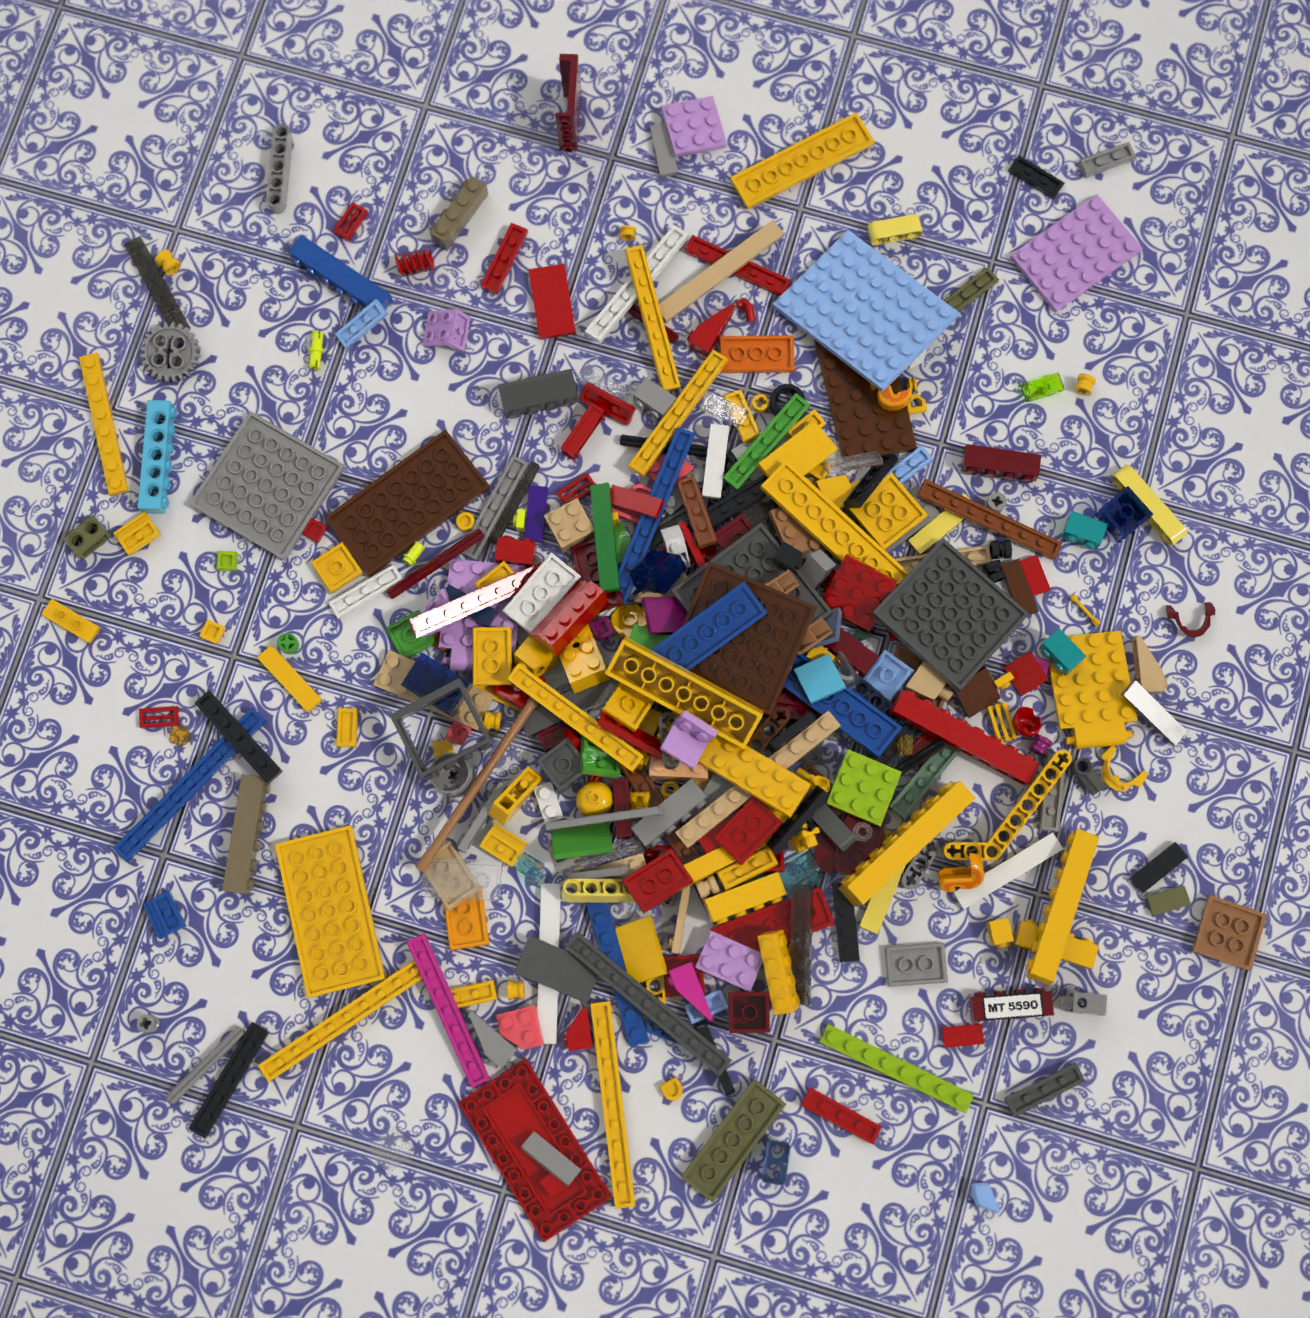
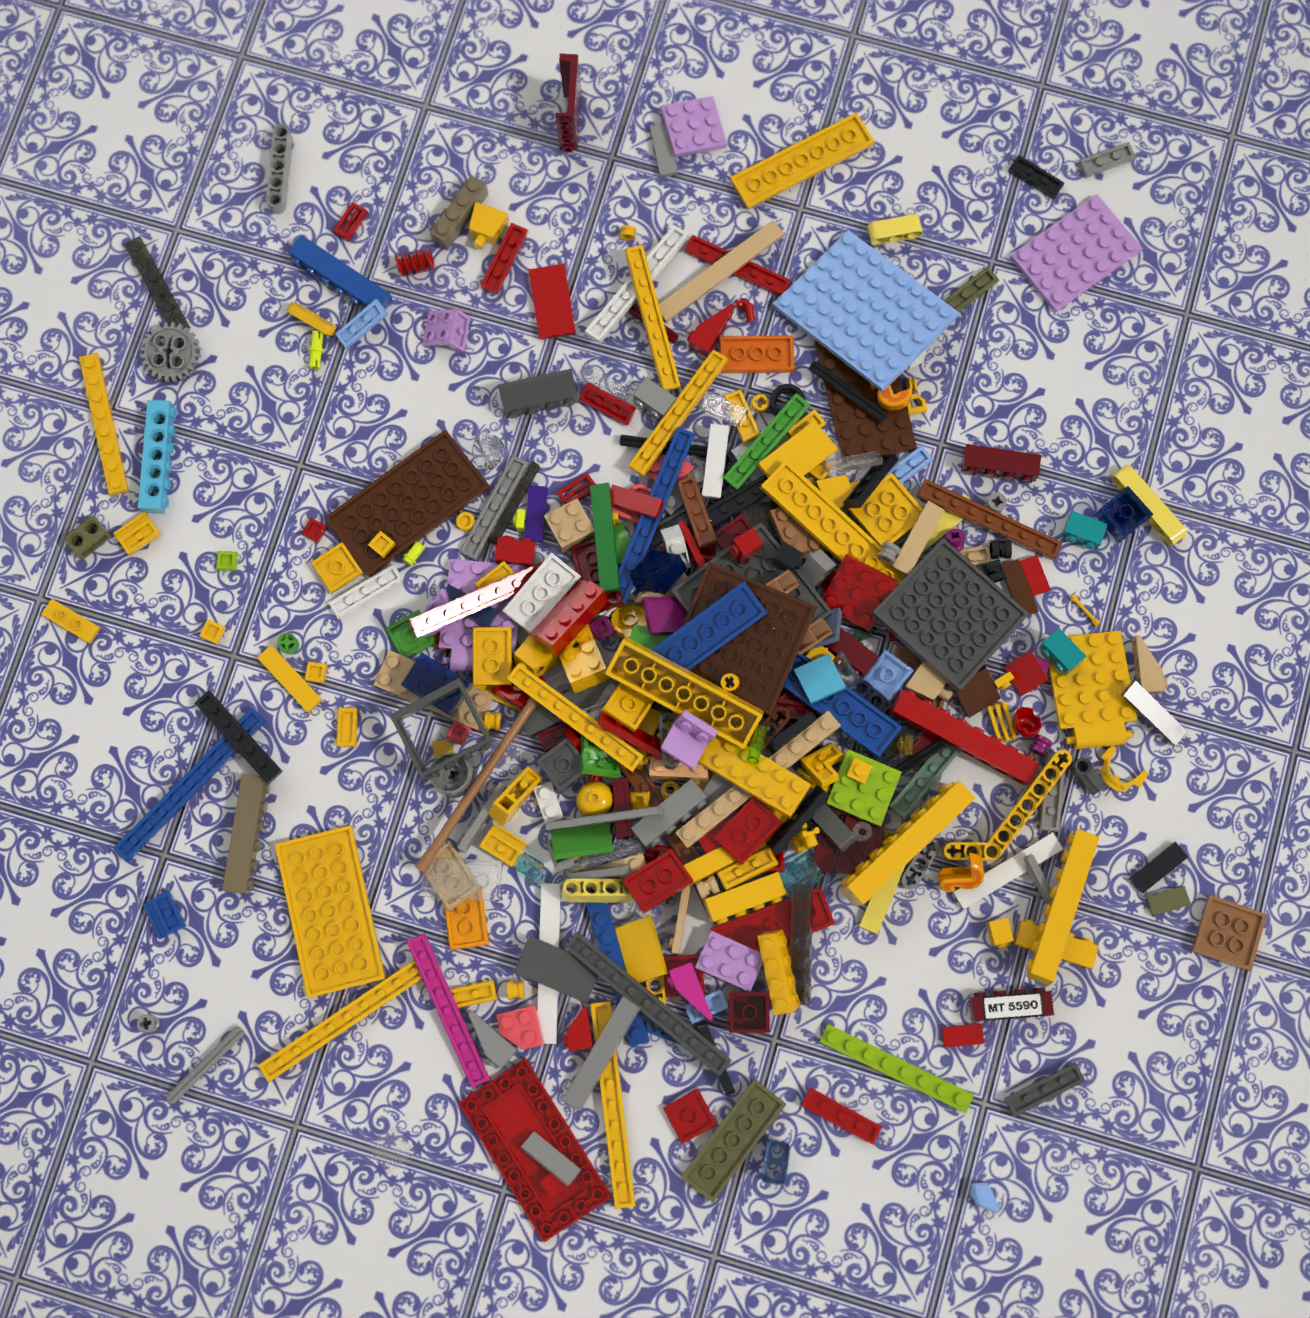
red tile [139,706,180,729] -> none
yellow wheel [155,249,181,276] -> none
clear yellow tile [170,726,191,746] -> none
black tile [188,1022,270,1139] -> none
light grey plate [189,411,346,561] -> none
dark red axle [387,529,485,599] -> none
red container [560,403,606,461] -> none
yellow tile [659,1076,683,1101] -> none
black plate [831,882,860,963] -> none
light grey tile [884,943,948,987] -> none
clear neon green slope [1020,373,1065,403] -> none
light grey torso [1060,992,1107,1016] -> none
yellow wheel [1073,374,1096,396] -> none
dark red helmet [1166,602,1215,637] -> none
none -> yellow beam [287,302,337,336]
none -> yellow tile [304,662,328,684]
none -> yellow plate [368,531,396,558]
none -> yellow torso [469,202,509,250]
none -> clear piece [472,431,506,471]
none -> light grey tile [563,996,641,1111]
none -> red tile [663,1088,717,1144]
none -> yellow bush [721,673,740,691]
none -> red brick [729,528,763,564]
none -> clear neon green pin [746,725,767,764]
none -> yellow plate [800,743,844,788]
none -> black axle [809,361,888,422]
none -> yellow plate [846,758,872,784]
none -> light grey wheel [877,542,901,565]
none -> tan tile [891,500,945,576]
none -> magenta wheel [946,528,965,552]
none -> light grey axle [1023,854,1051,904]

